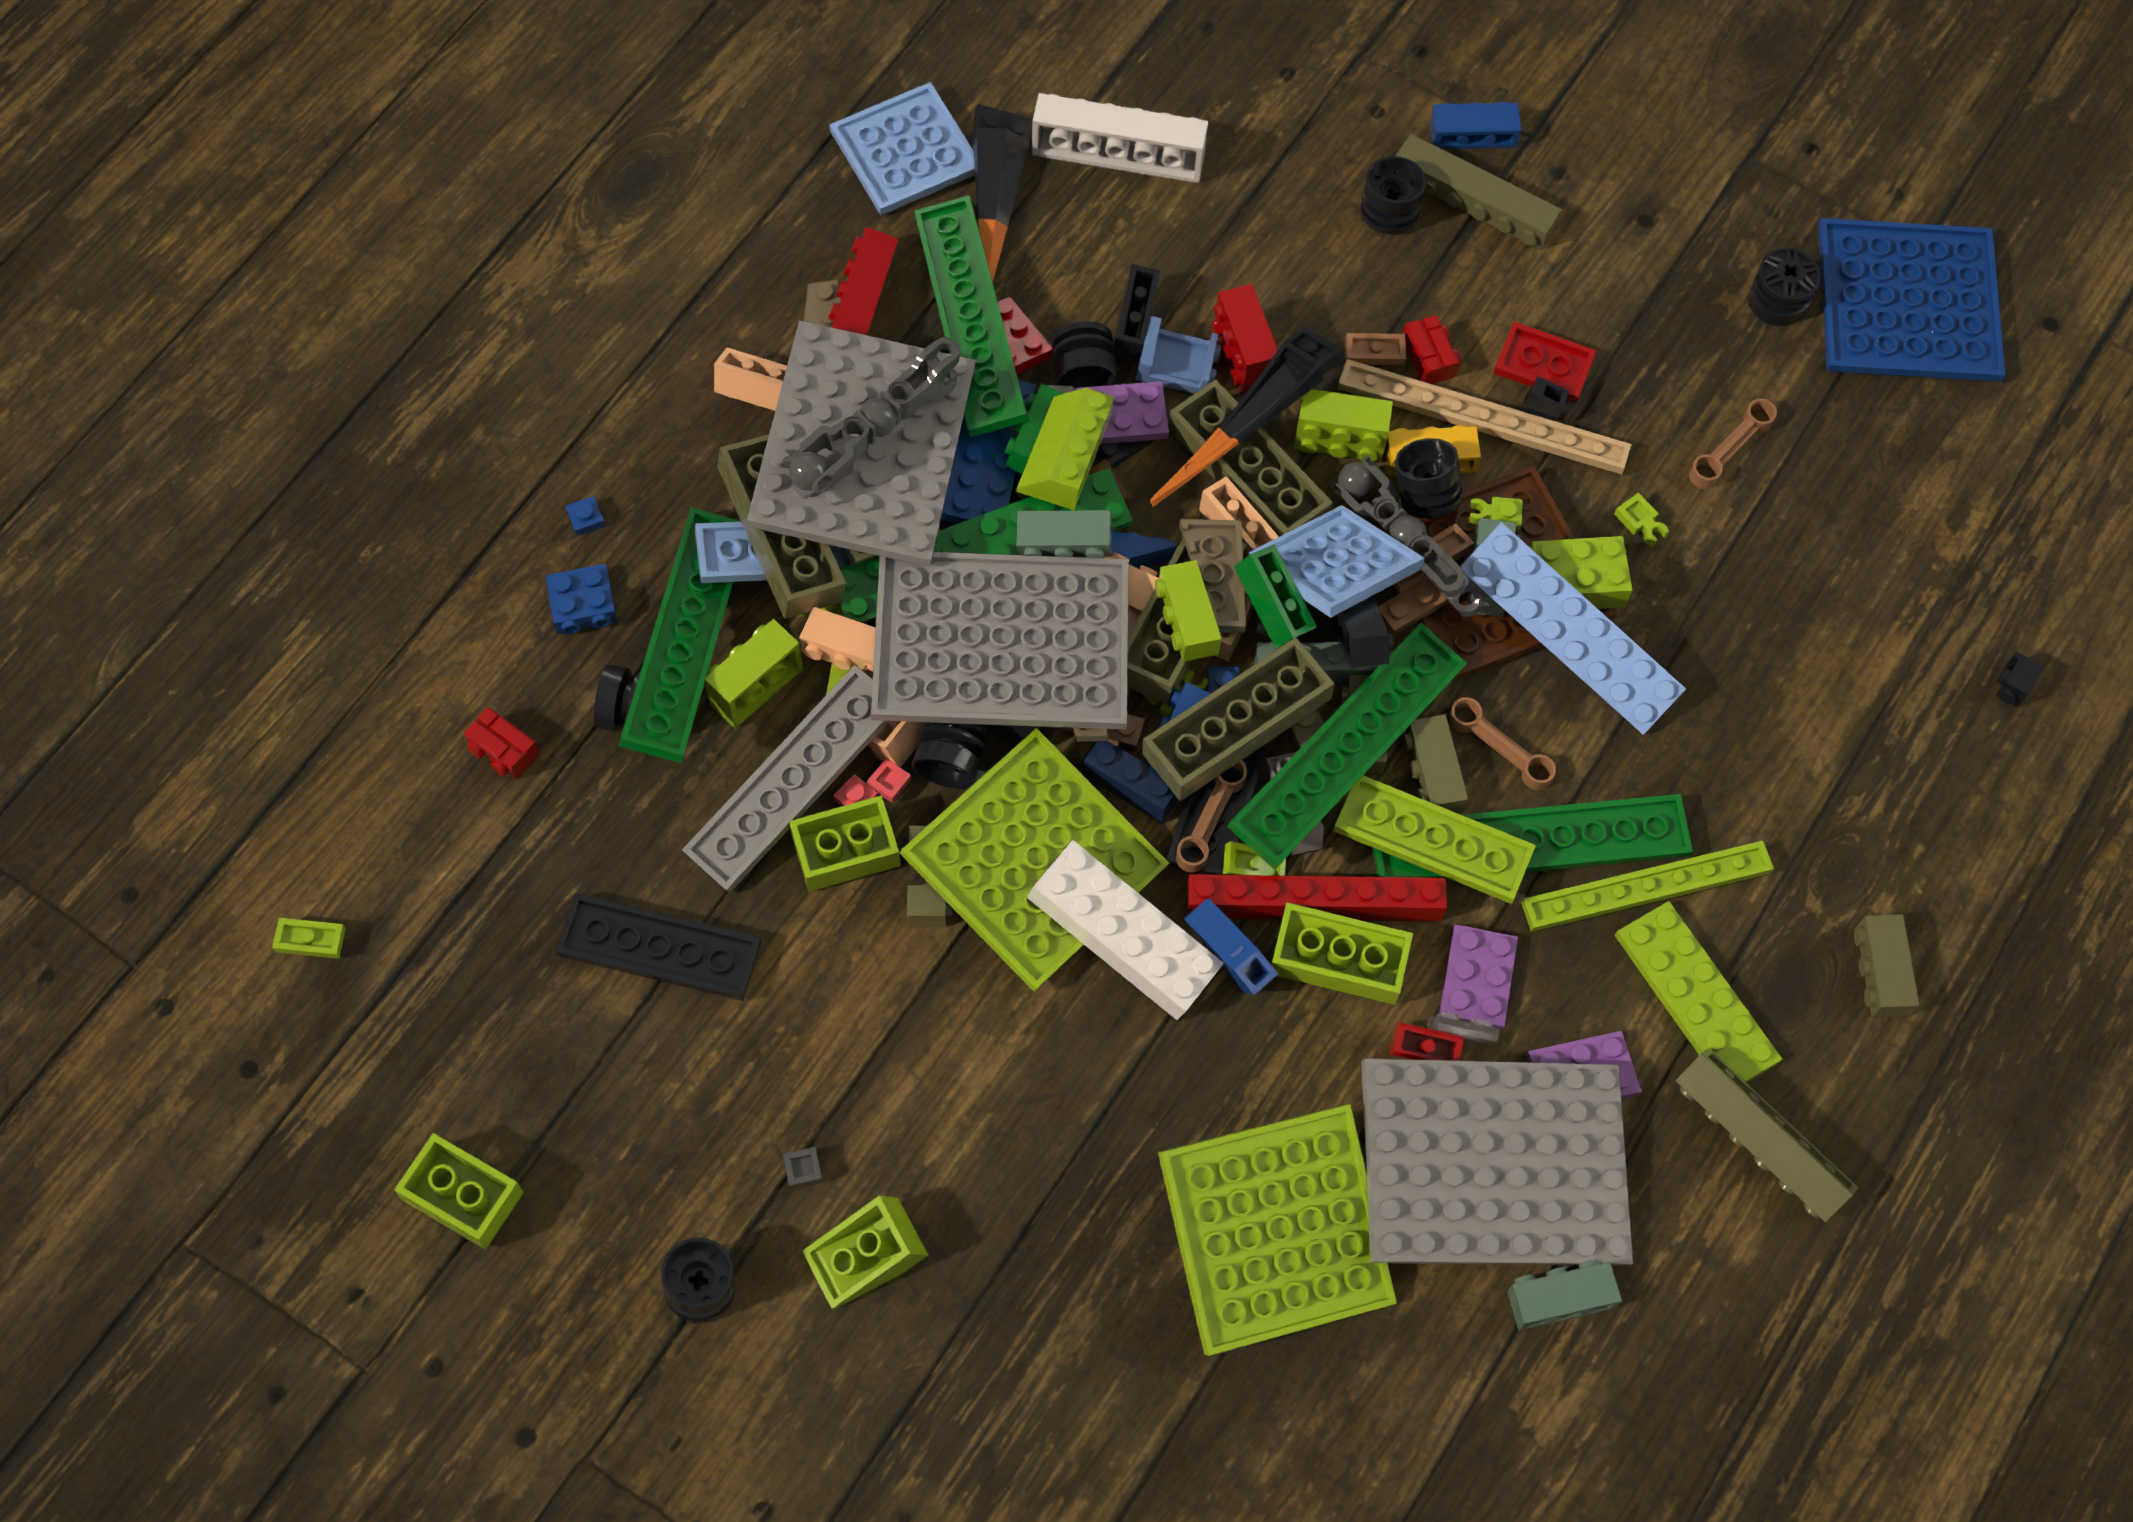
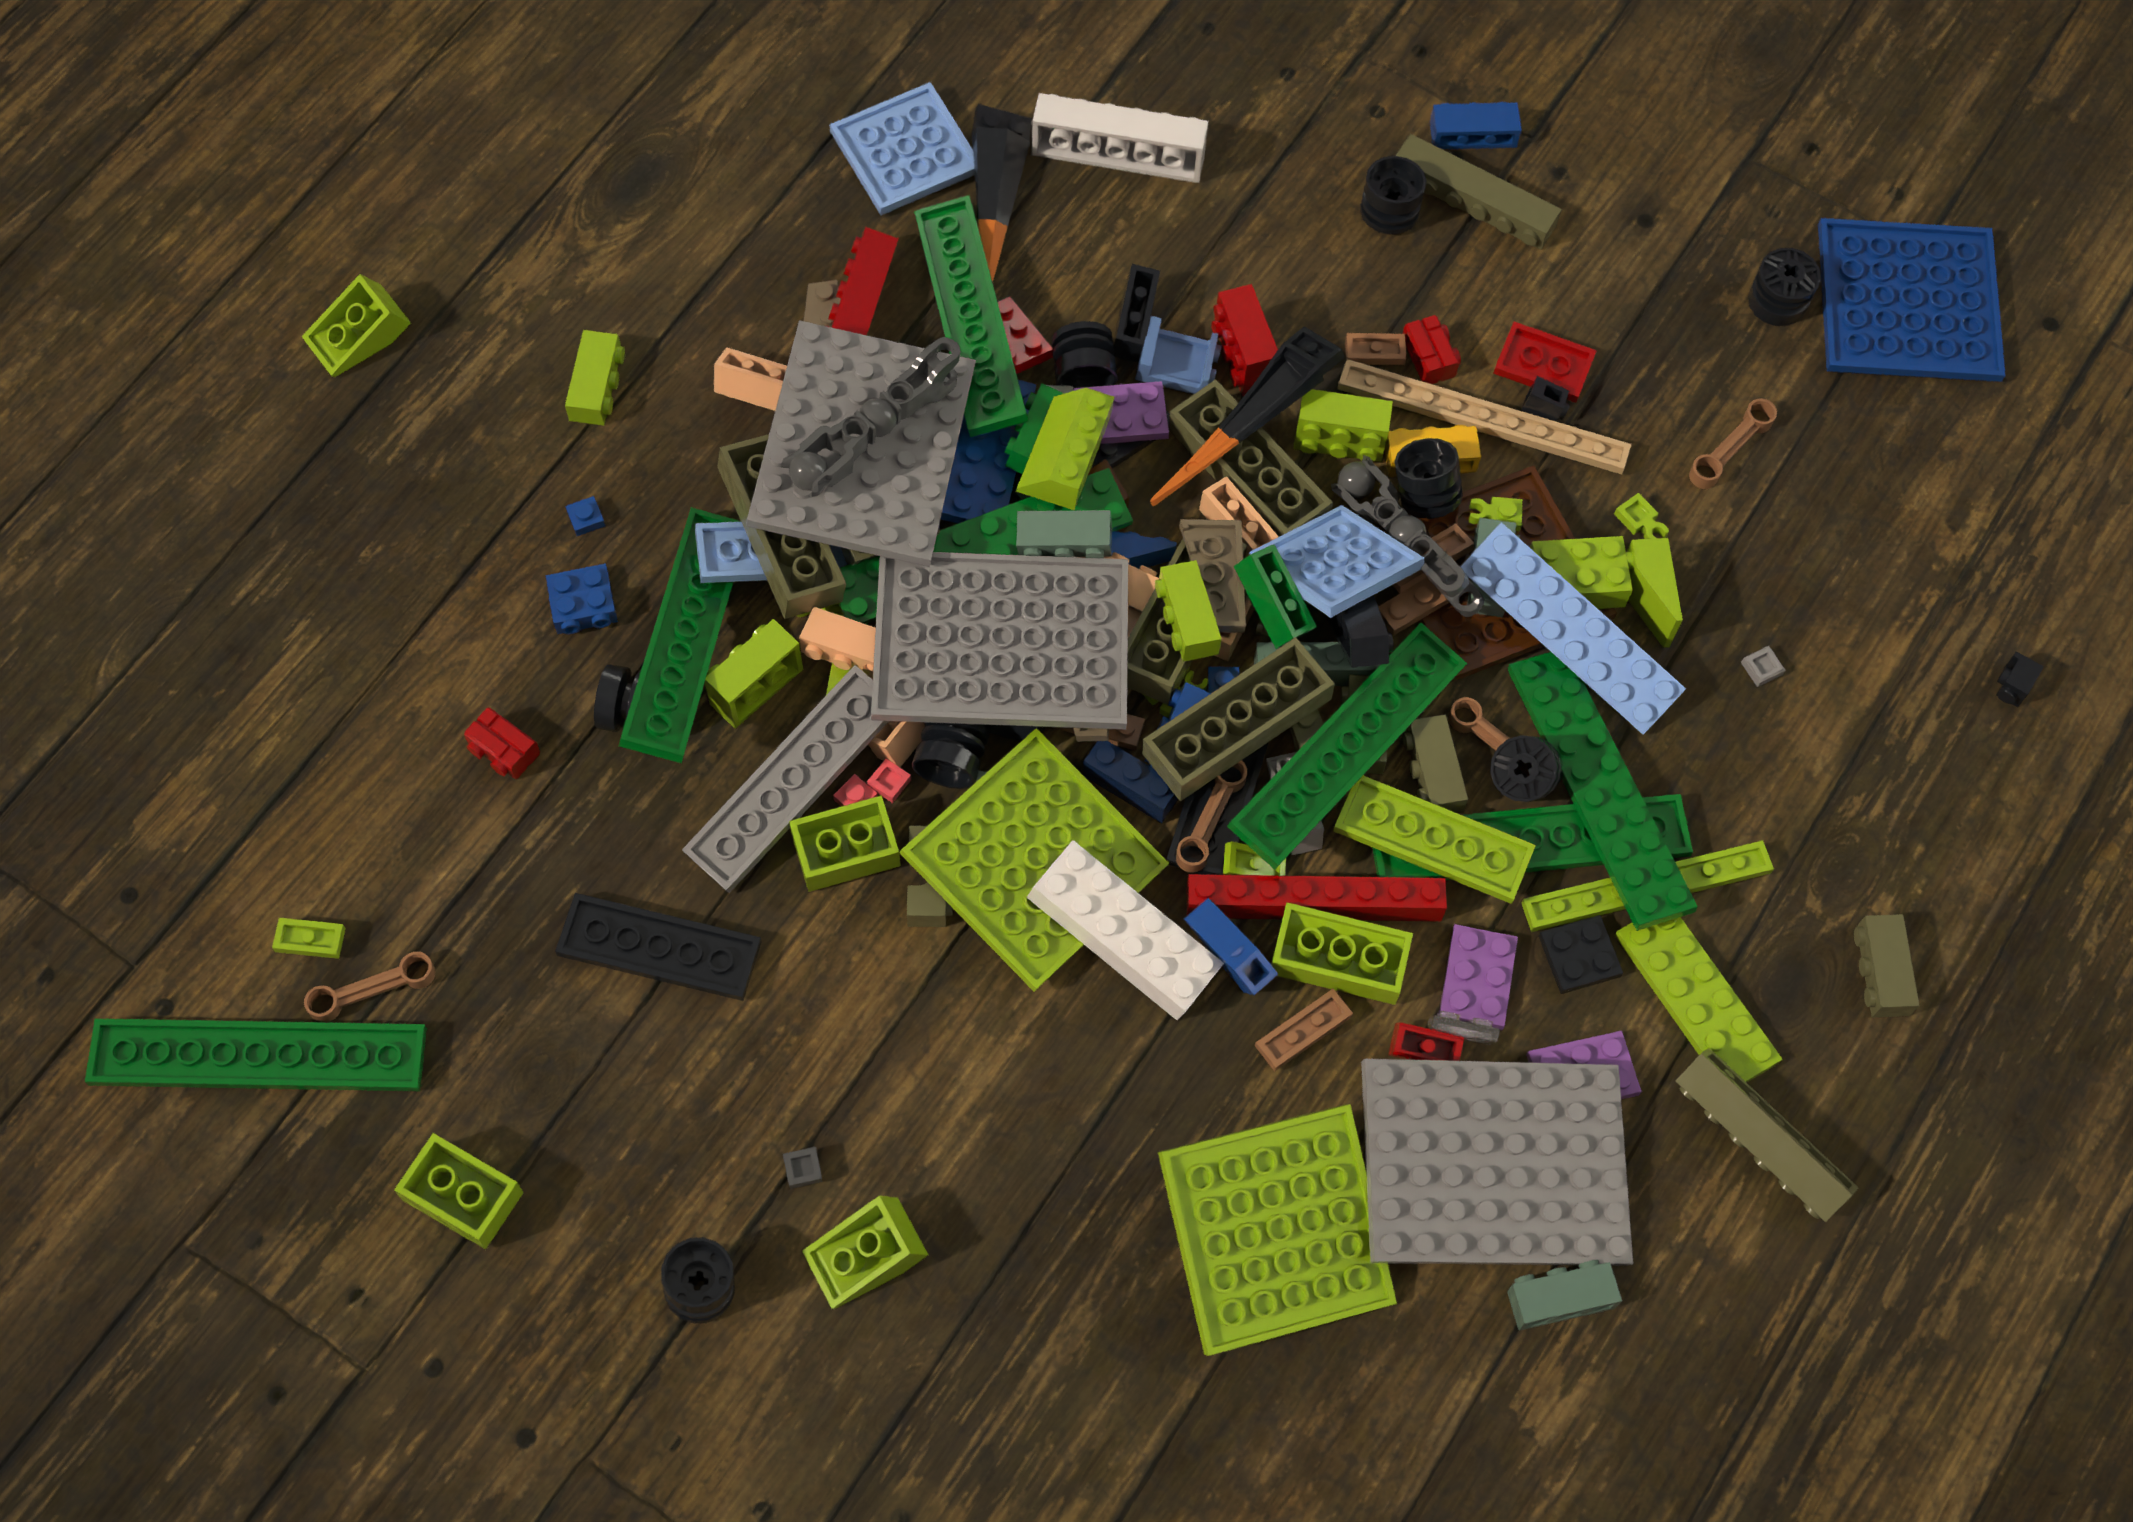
none -> green plate [85,1018,427,1091]
none -> lime slope [302,274,411,377]
none -> medium nougat piece [304,952,435,1023]
none -> lime brick [565,330,625,425]
none -> medium nougat plate [1255,989,1353,1072]
none -> black wheel [1490,735,1563,802]
none -> green plate [1508,652,1698,931]
none -> black plate [1538,915,1623,994]
none -> lime slope [1626,538,1683,648]
none -> light grey tile [1741,646,1786,687]

